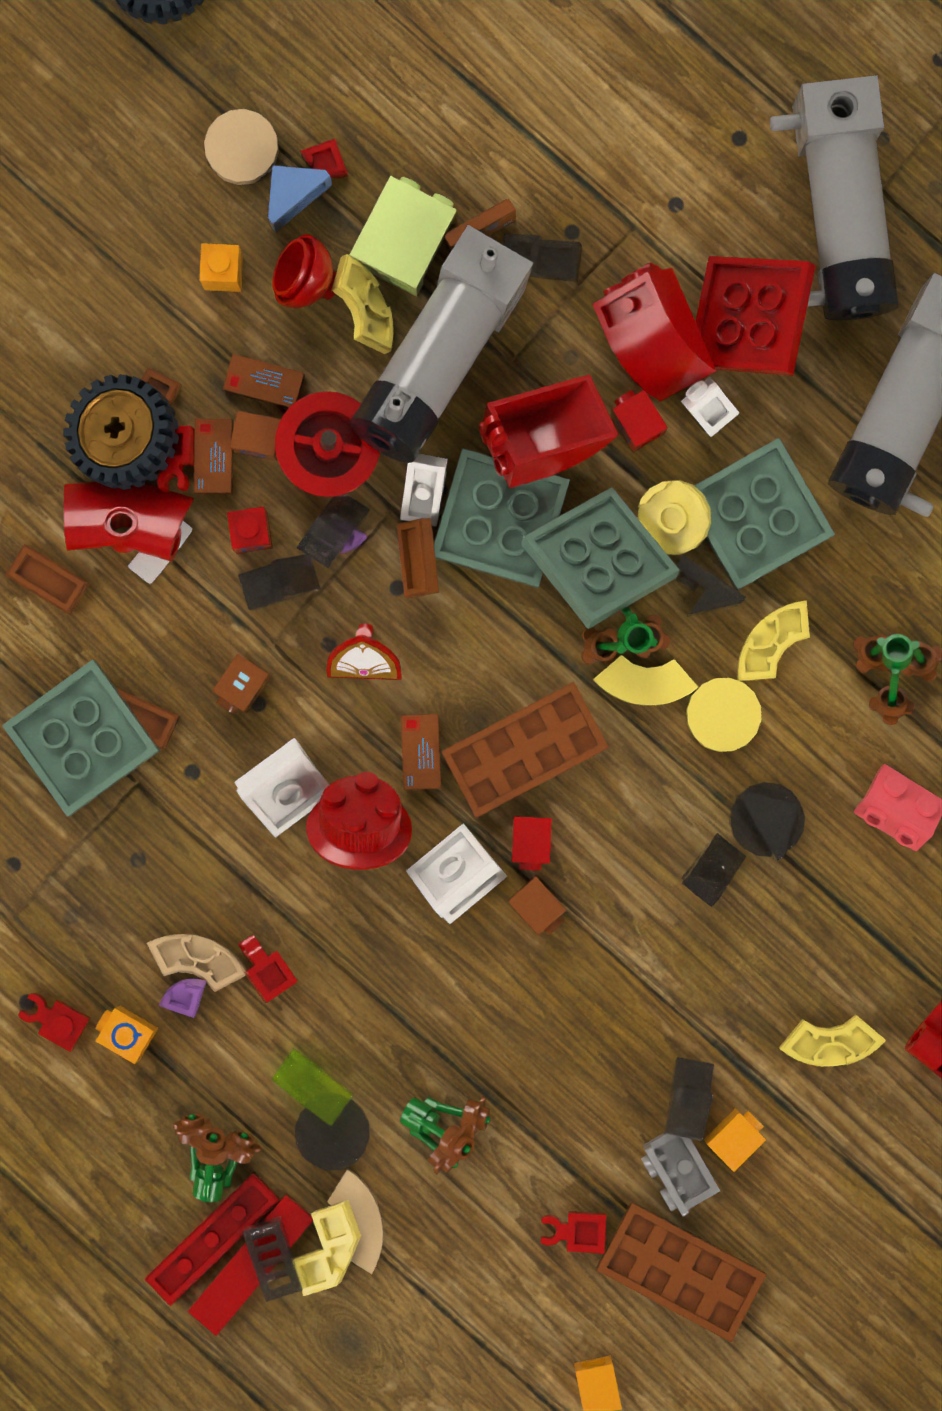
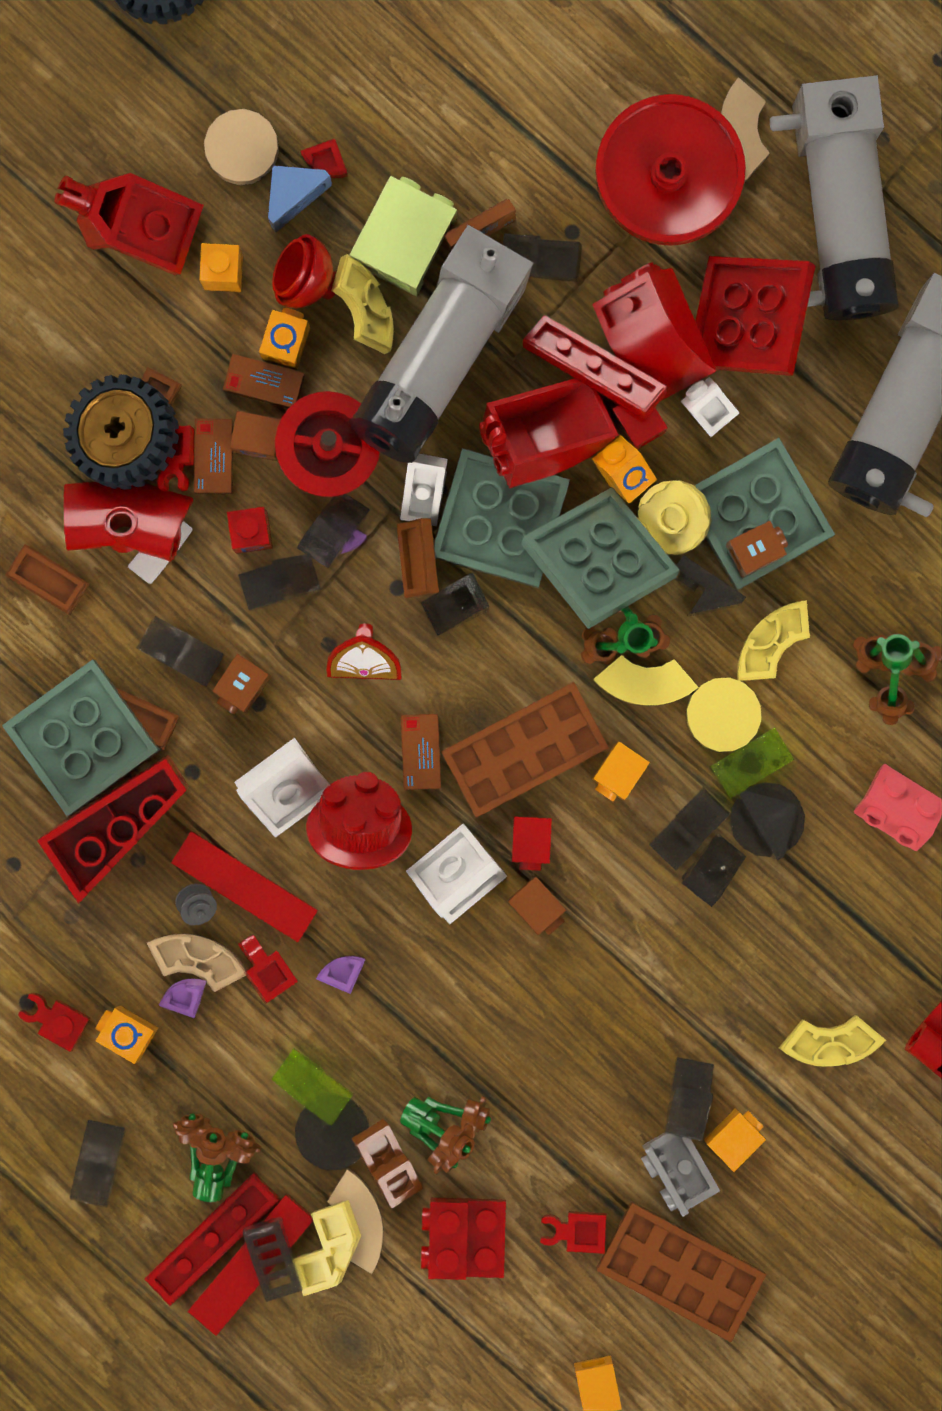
none -> red wedge [37,755,189,904]
none -> red plate [54,173,204,276]
none -> clear smoke slope [70,1120,126,1208]
none -> clear smoke slope [137,616,224,687]
none -> red tile [171,831,319,942]
none -> dark grey wheel [175,884,217,925]
none -> light orange brick [259,308,310,370]
none -> medium lavender tile [316,956,366,994]
none -> dark orange slope [351,1119,423,1209]
none -> clear smoke slope [421,573,490,636]
none -> red plate [421,1197,506,1280]
none -> tile [523,315,667,419]
none -> light orange brick [592,435,657,504]
none -> light orange brick [592,741,650,802]
none -> red dish [595,94,746,246]
none -> clear smoke slope [649,787,730,870]
none -> clear neon green tile [710,728,794,798]
none -> tan tile [721,77,770,183]
none -> dark orange brick [725,521,788,578]

